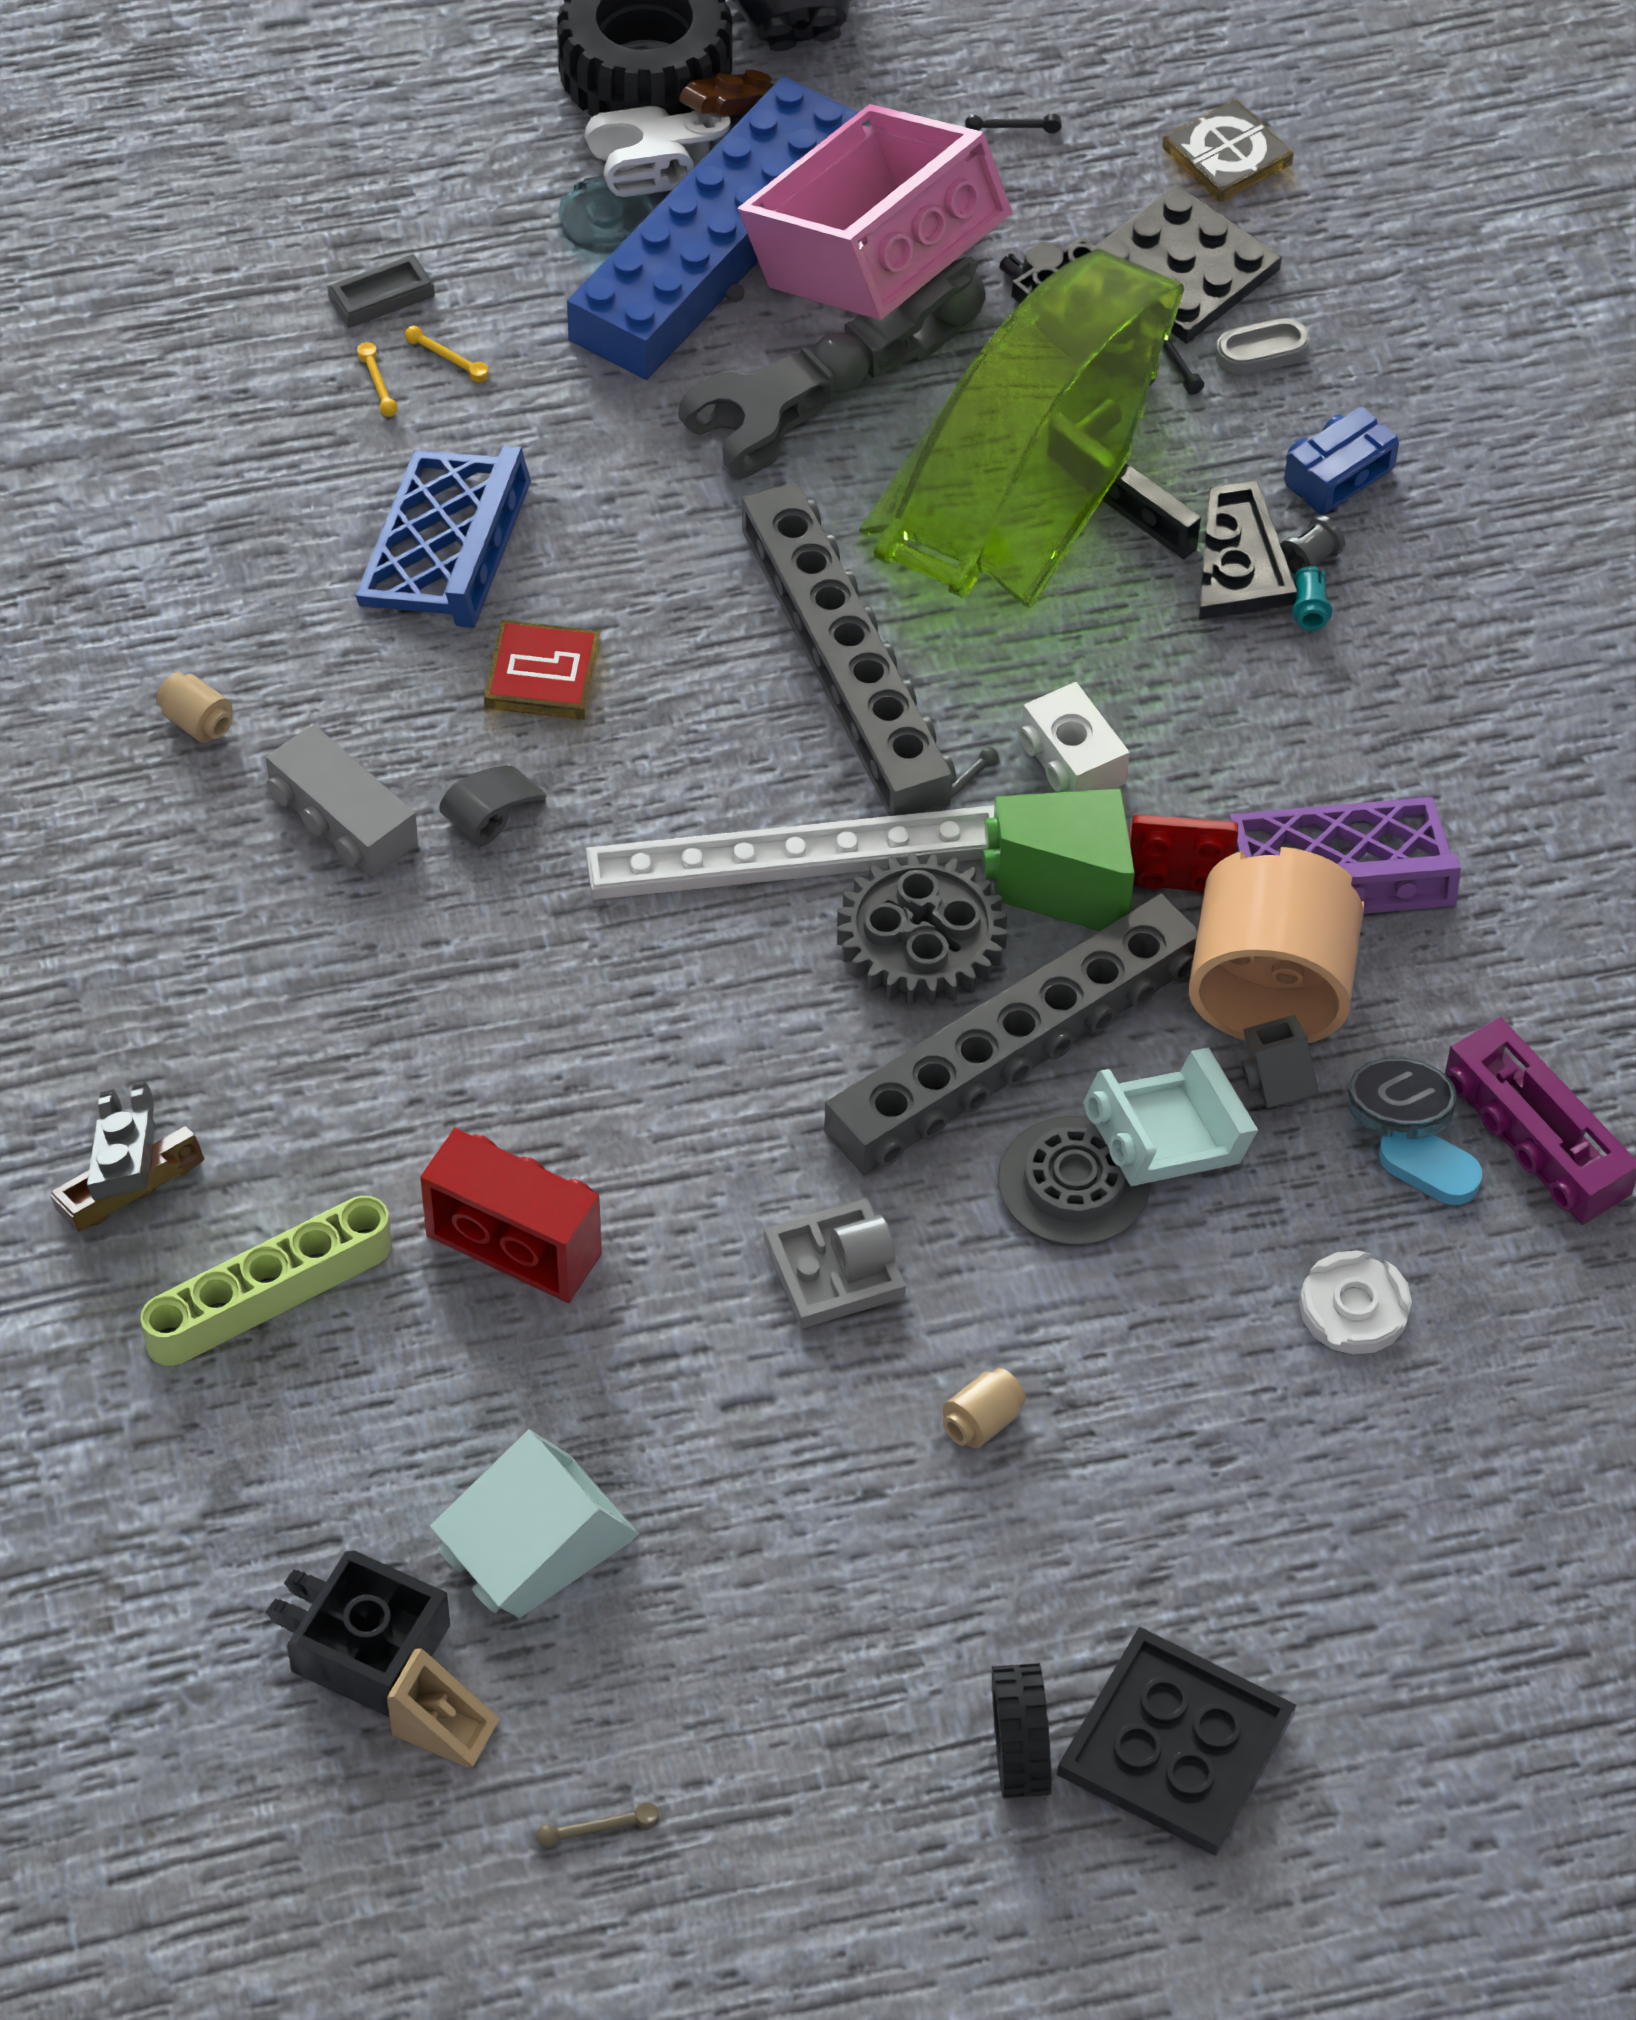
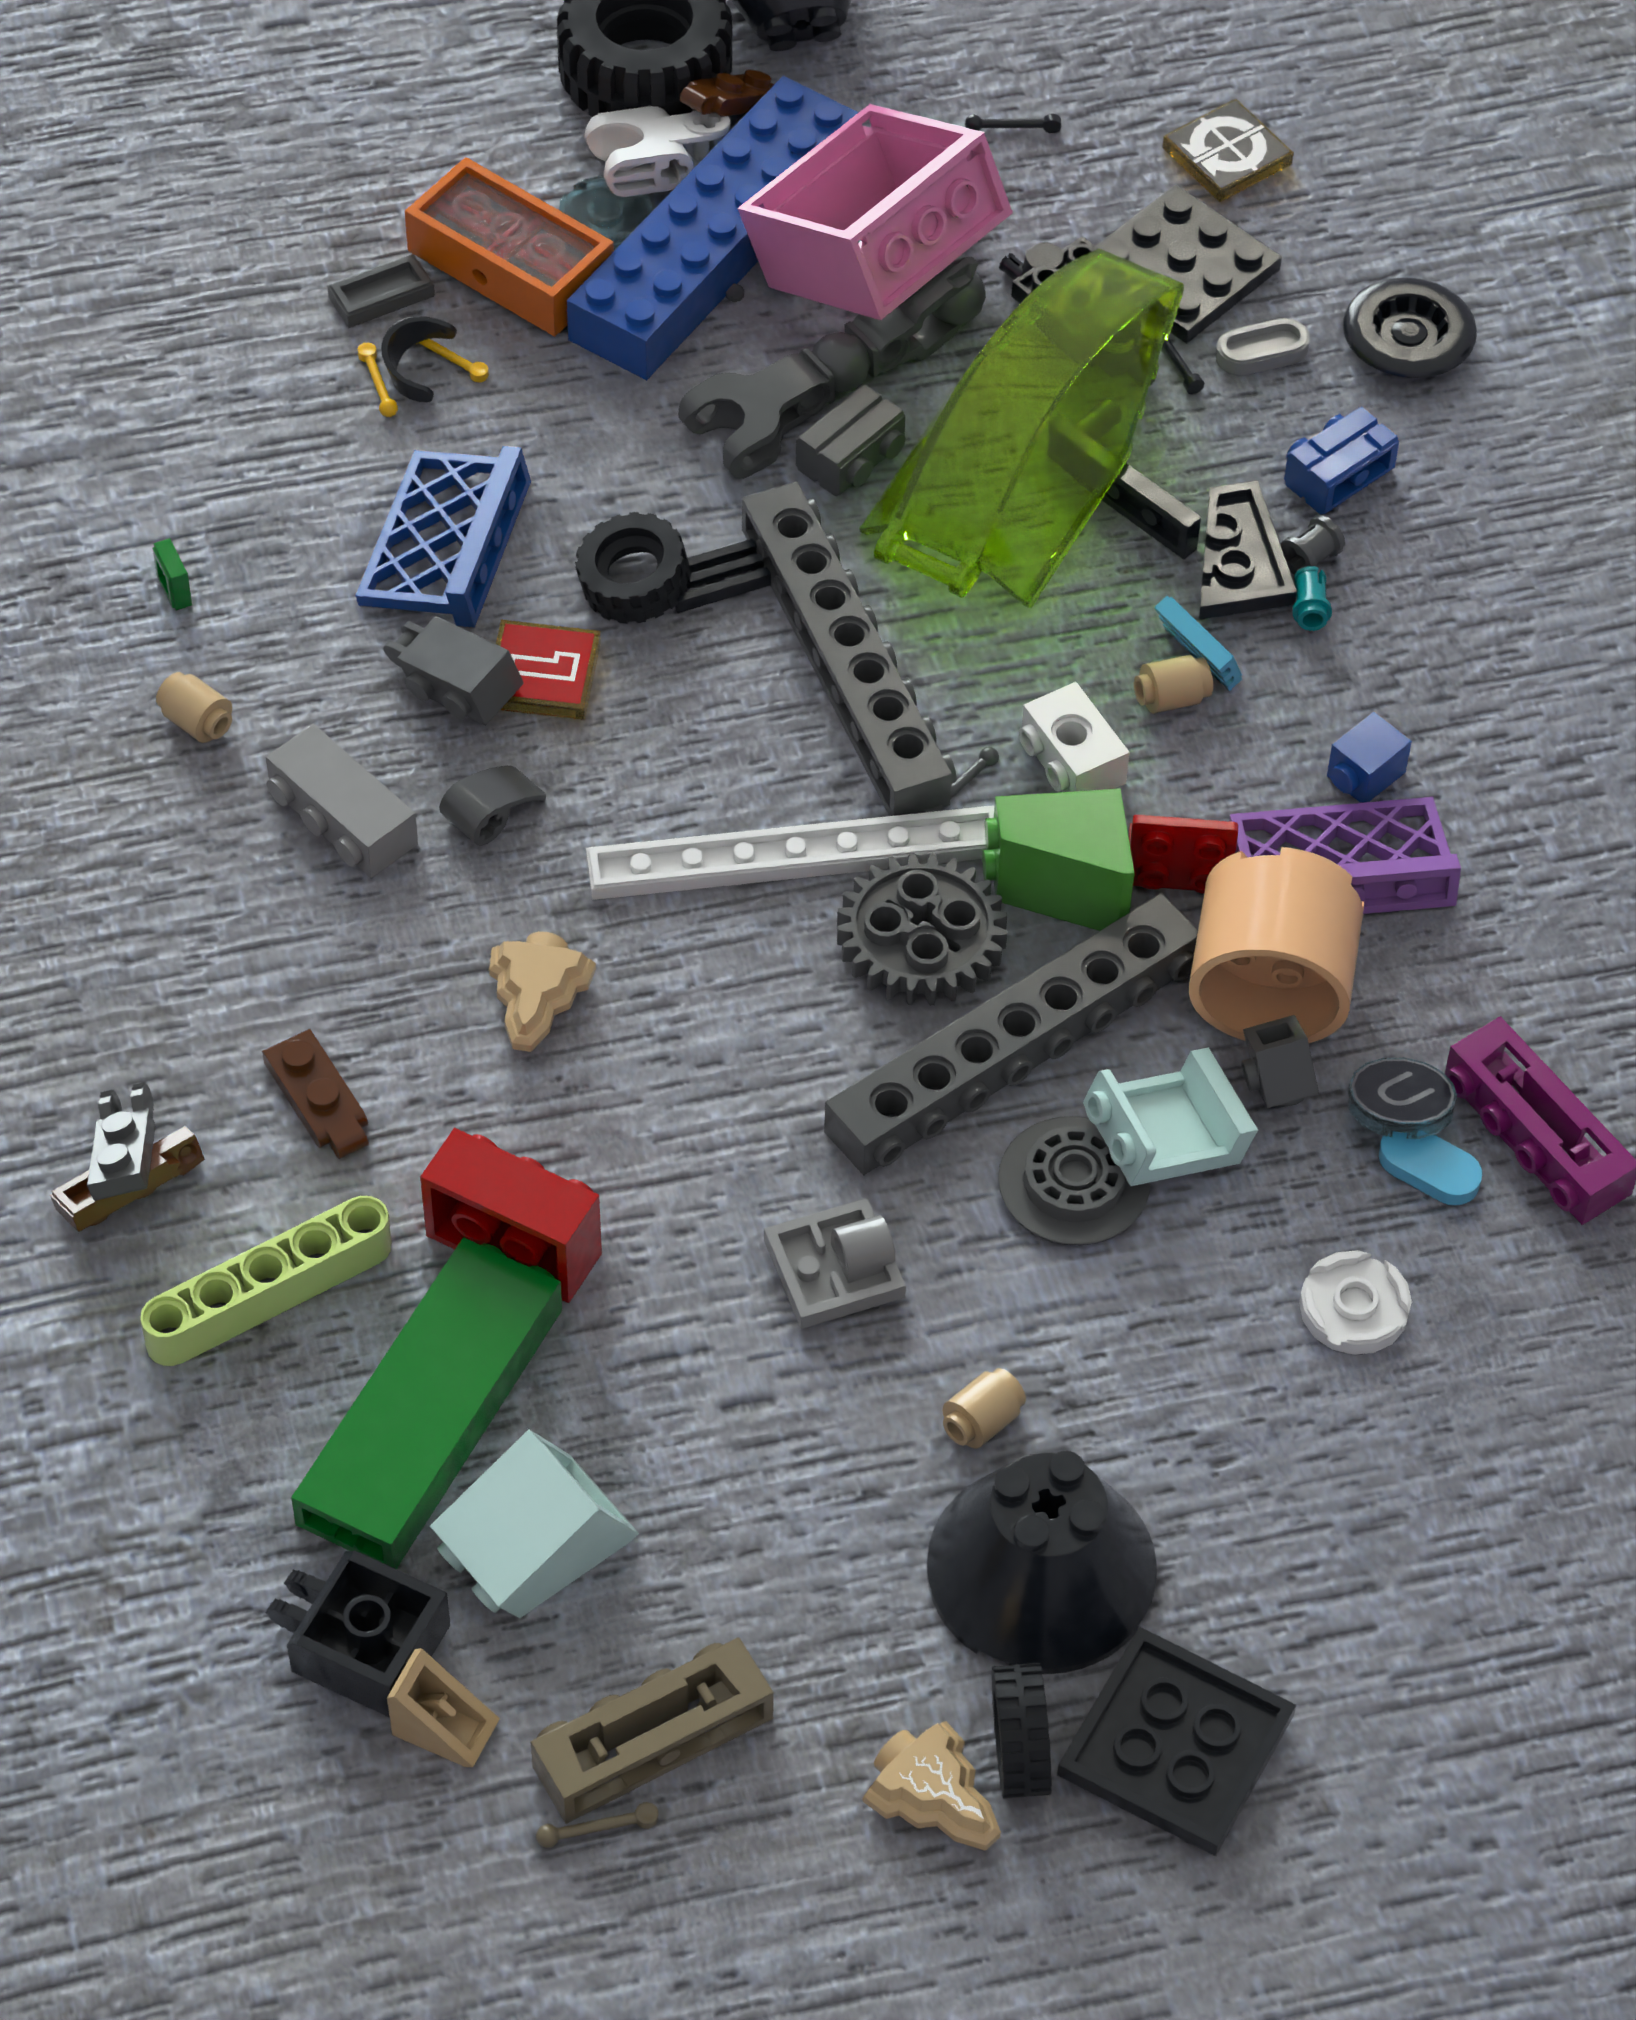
none -> green tile [152,538,192,611]
none -> reddish brown hinge [262,1029,369,1159]
none -> green brick [291,1237,562,1569]
none -> black helmet [381,316,457,403]
none -> dark grey brick [383,616,524,726]
none -> brick [405,157,614,337]
none -> tan rock [489,931,596,1052]
none -> dark tan brick [530,1637,774,1824]
none -> black tyre [575,512,691,624]
none -> black tile [675,538,771,613]
none -> dark grey brick [796,384,906,497]
none -> tan rock [862,1721,1001,1851]
none -> black cone [927,1451,1157,1674]
none -> tan brick [1134,655,1213,714]
none -> medium azure tile [1154,596,1242,691]
none -> blue brick [1327,712,1412,803]
none -> black wheel [1343,278,1477,378]

